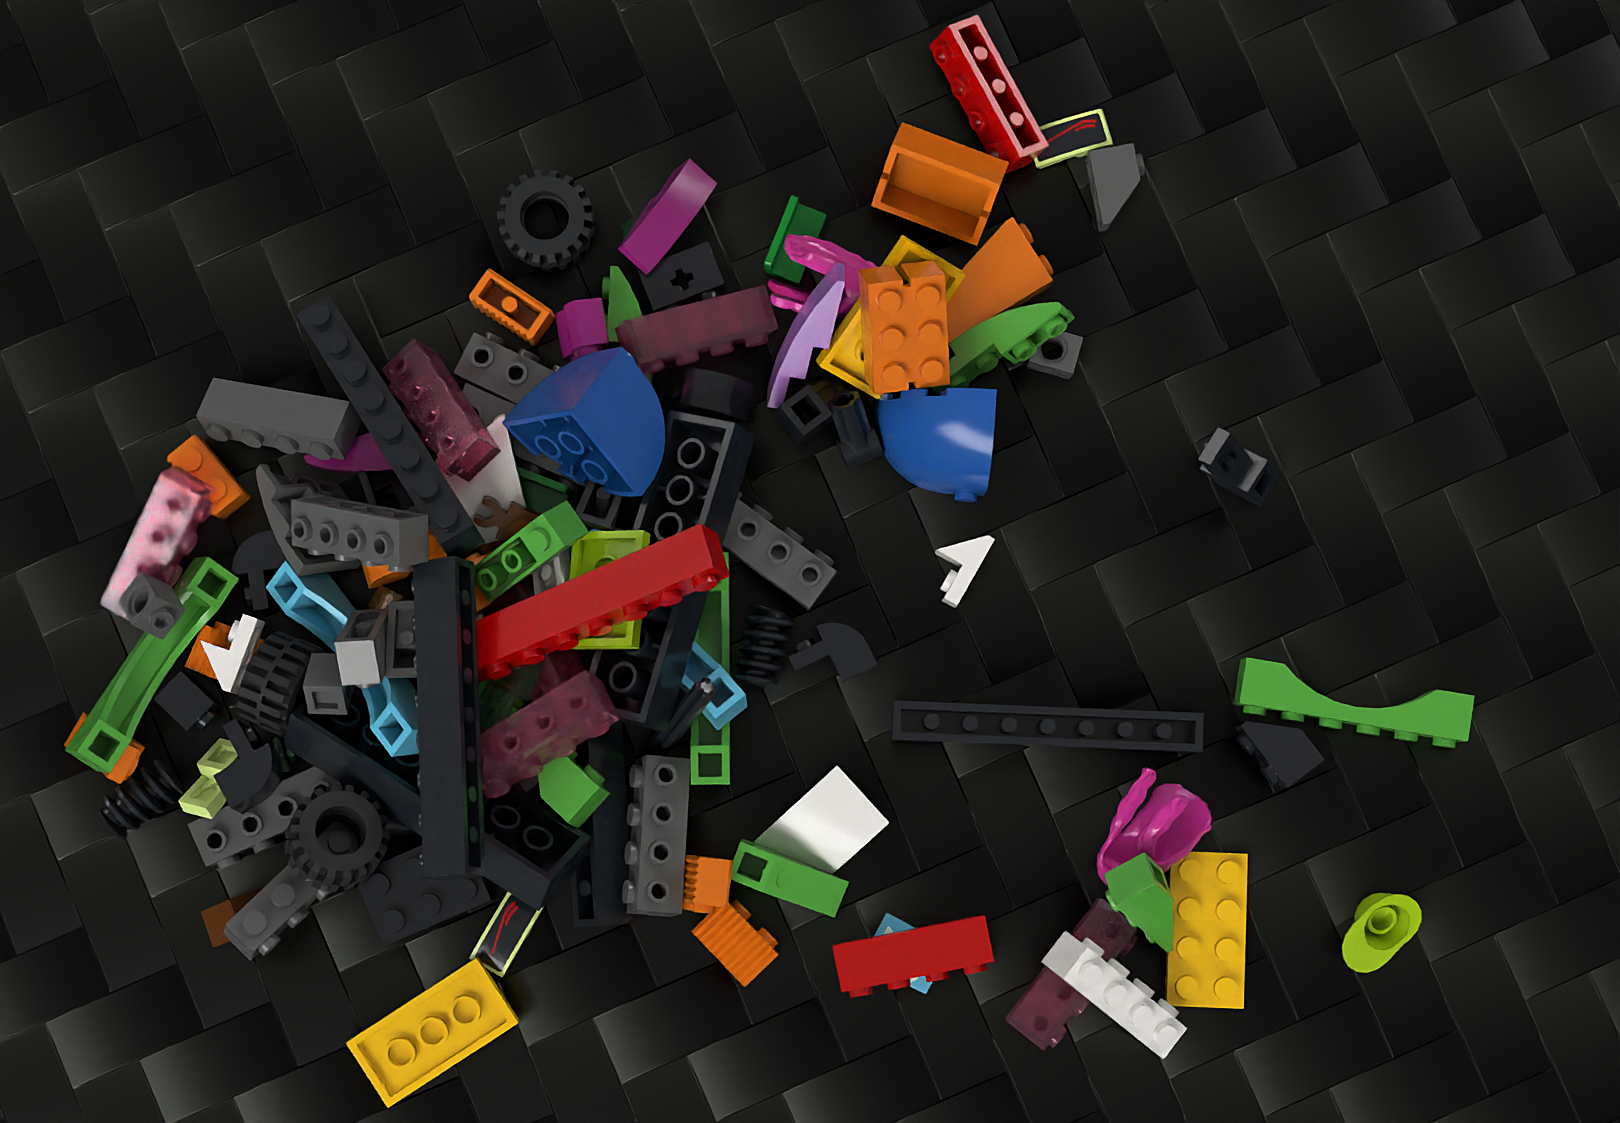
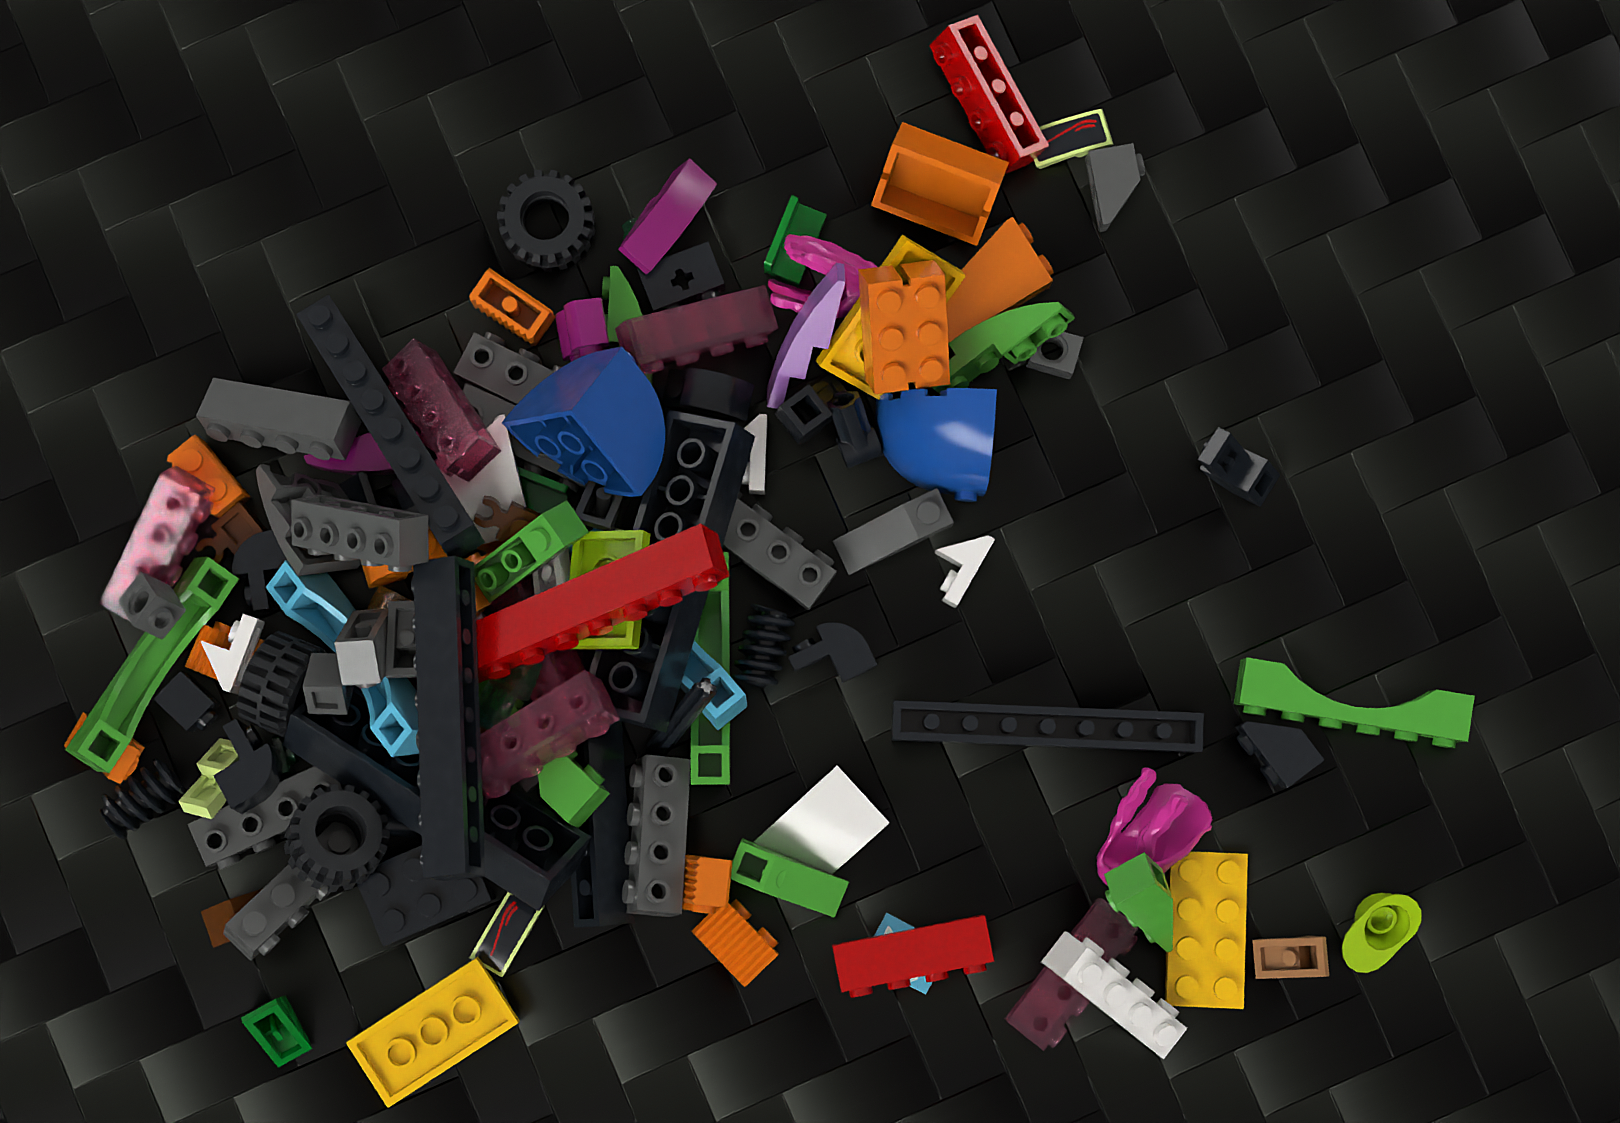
none -> reddish brown plate [195,501,267,565]
none -> green slope [241,995,312,1067]
none -> white slope [742,414,767,495]
none -> dark grey slope [833,488,954,575]
none -> medium nougat slope [1253,935,1329,979]

